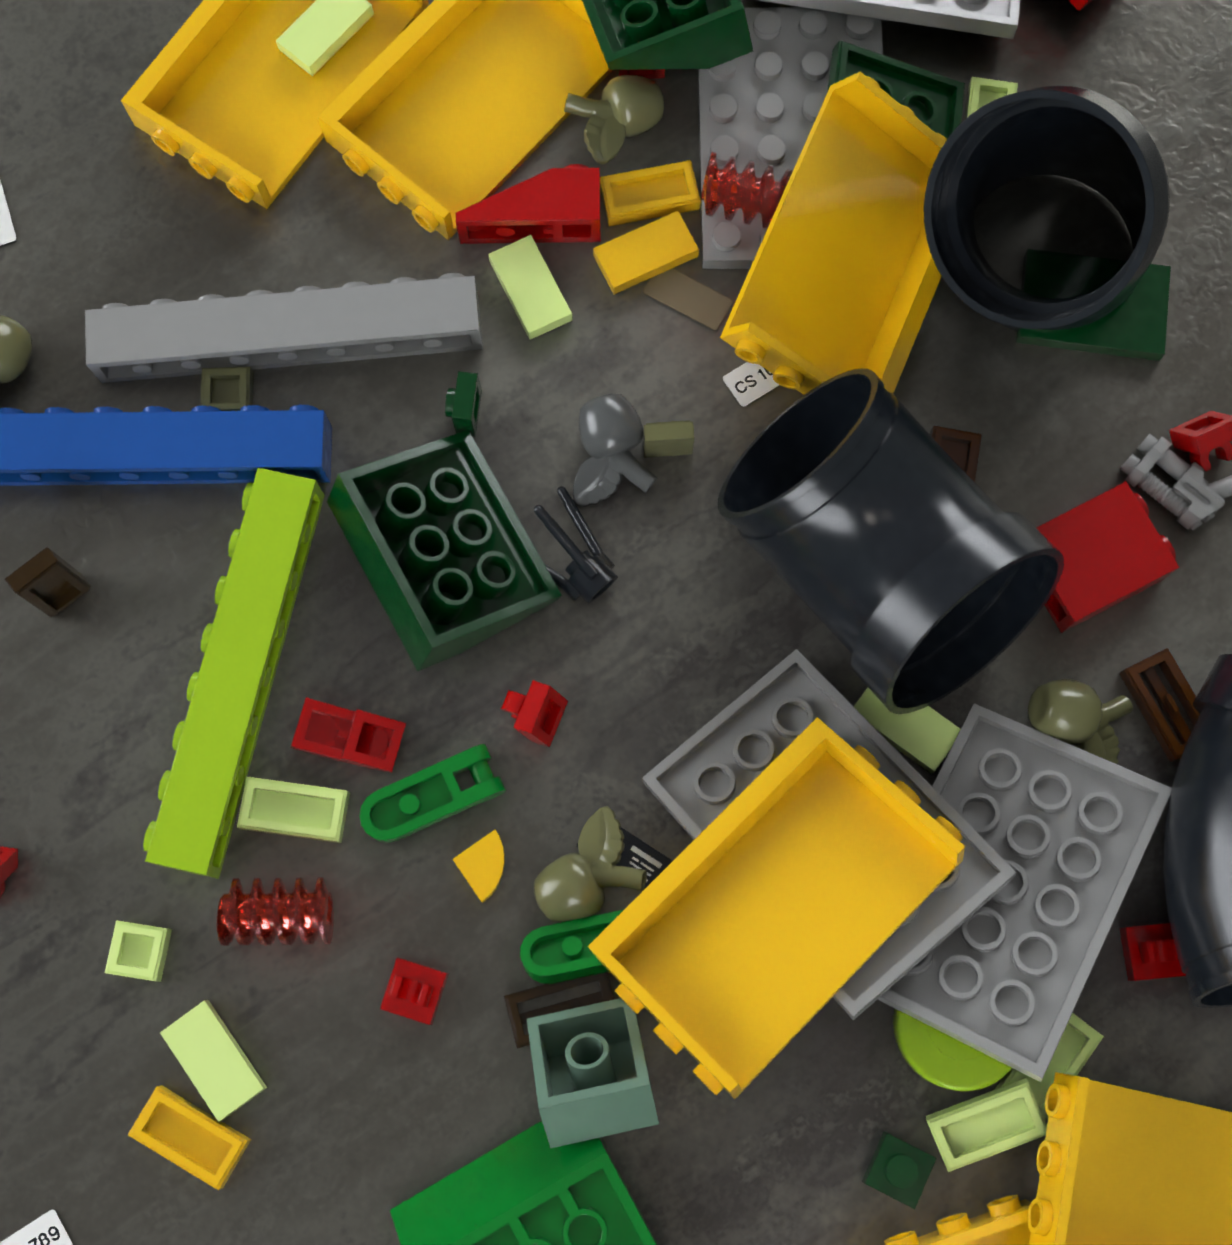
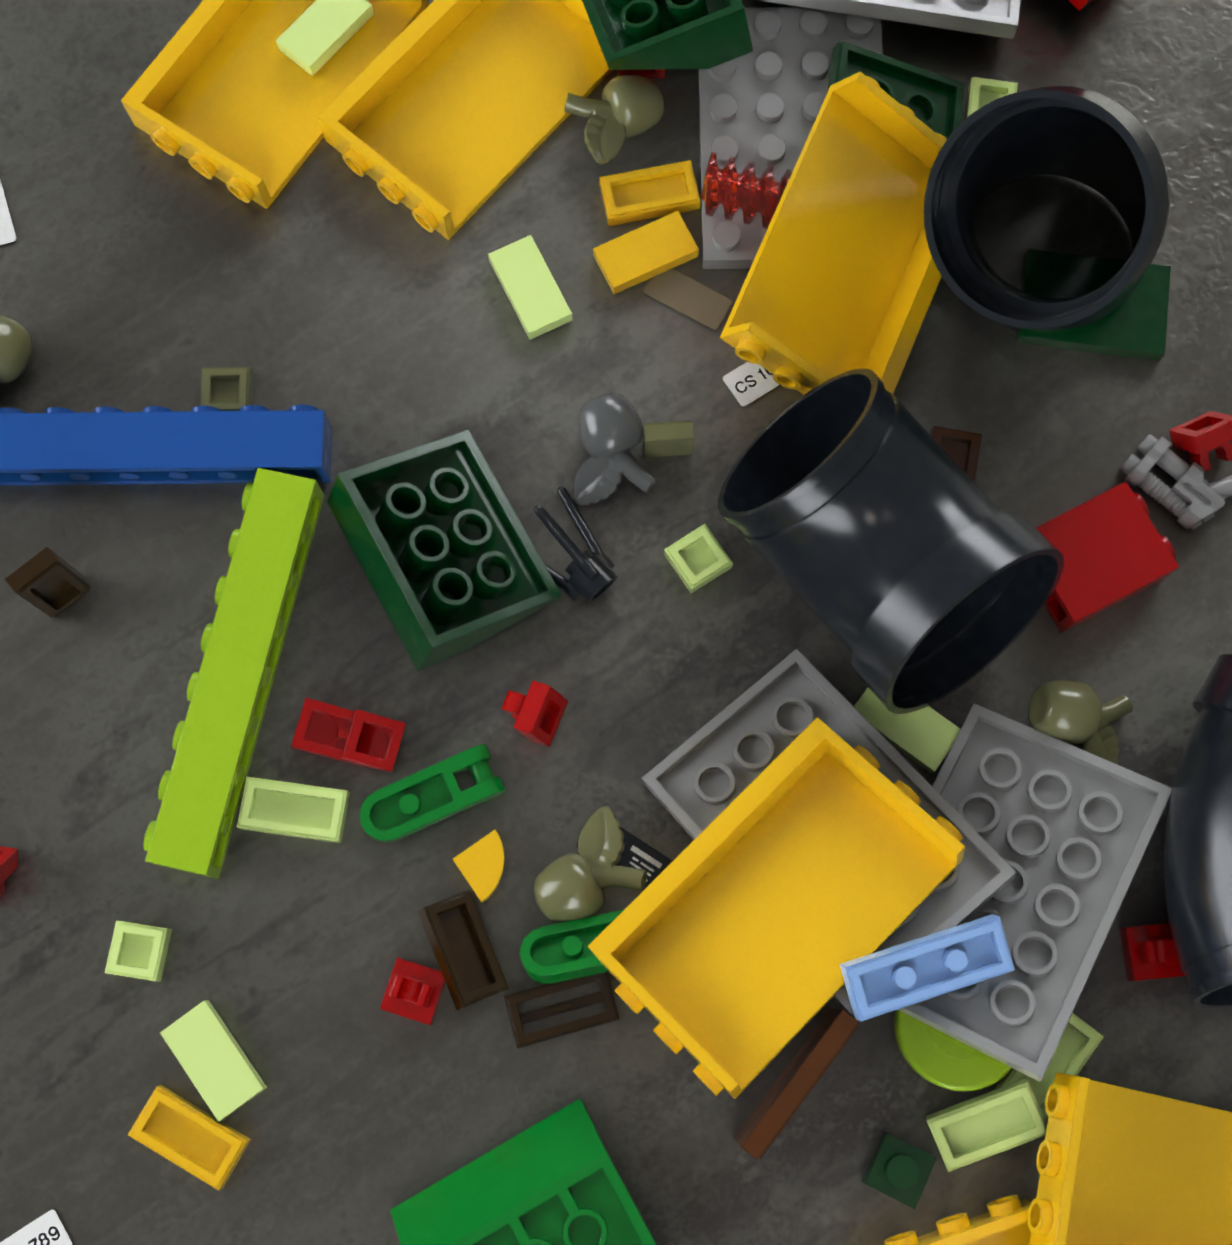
light grey brick [85,273,483,383] -> none
clear red piece [217,877,334,946] -> none
dark green plate [445,371,482,437] -> none
red slope [455,164,601,244] -> none
sand green brick [527,998,659,1148] -> none
reddish brown tile [1119,648,1200,762] -> none
none -> dark brown tile [418,890,509,1011]
none -> yellowish green tile [664,524,733,594]
none -> reddish brown tile [733,1009,859,1160]
none -> light blue tile [839,914,1015,1022]

